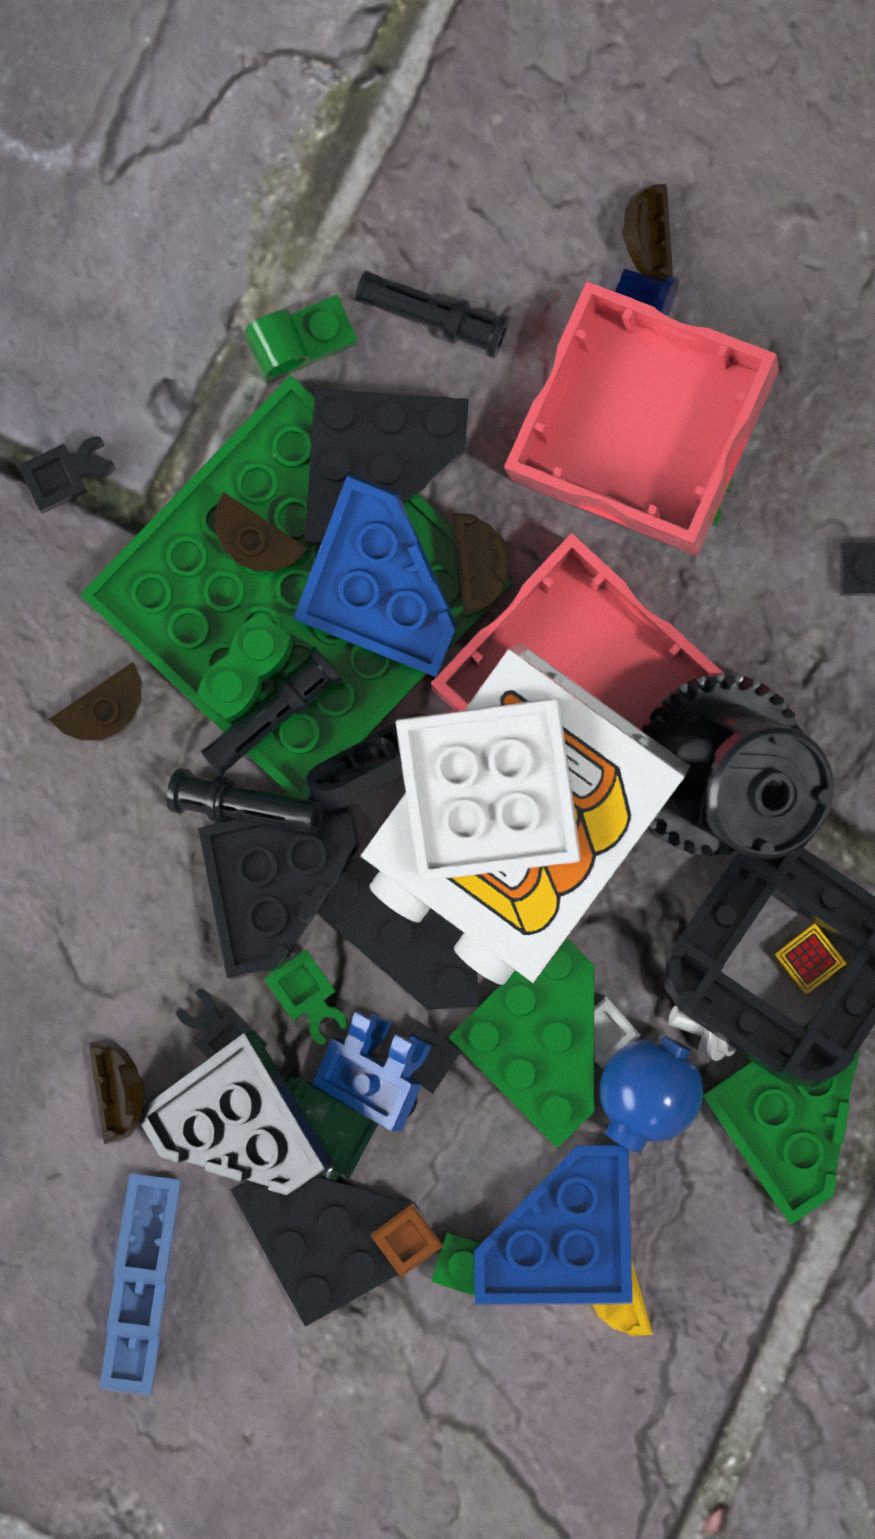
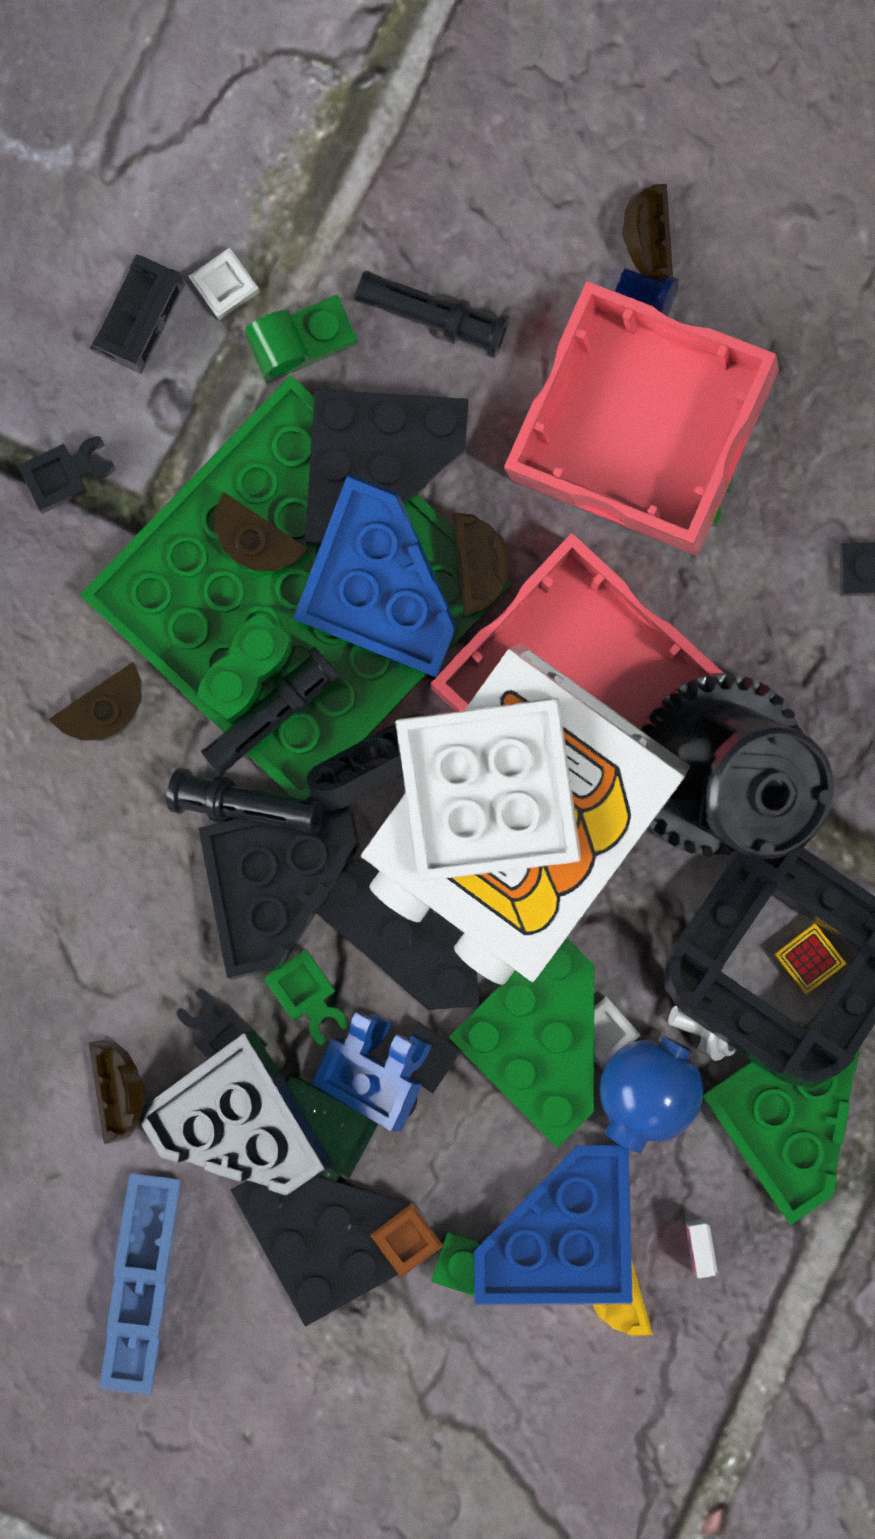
none -> black hinge [90,254,185,374]
none -> white tile [189,248,260,321]
none -> white tile [685,1218,718,1278]

